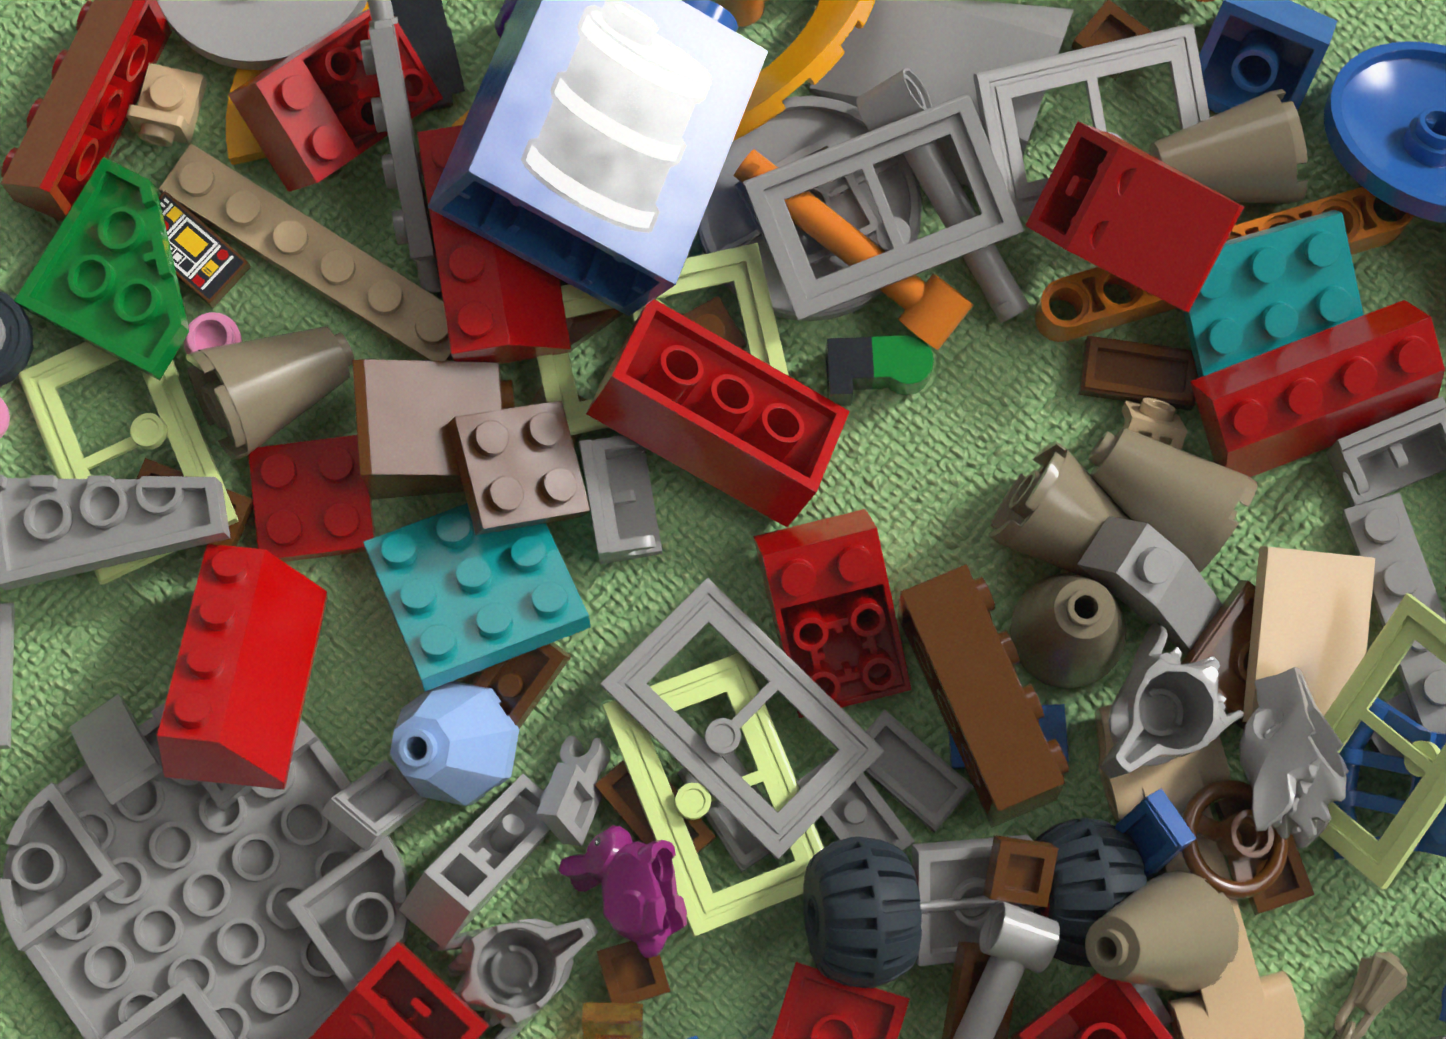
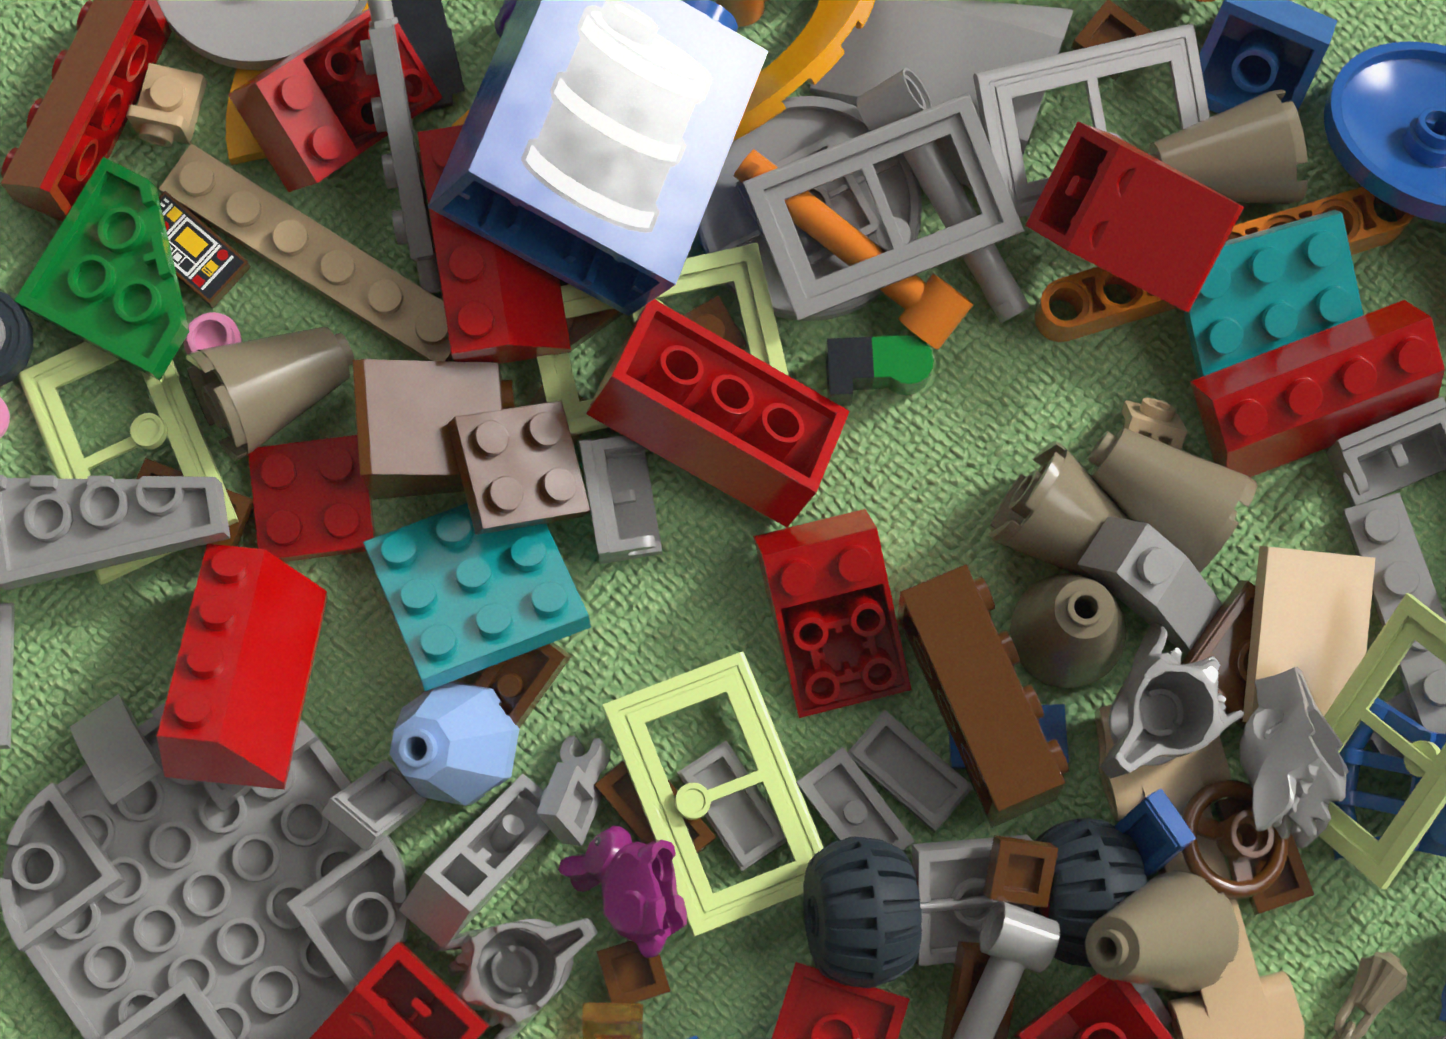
light grey door [600,578,885,860] -> none
reddish brown tile [1078,335,1198,411] -> none

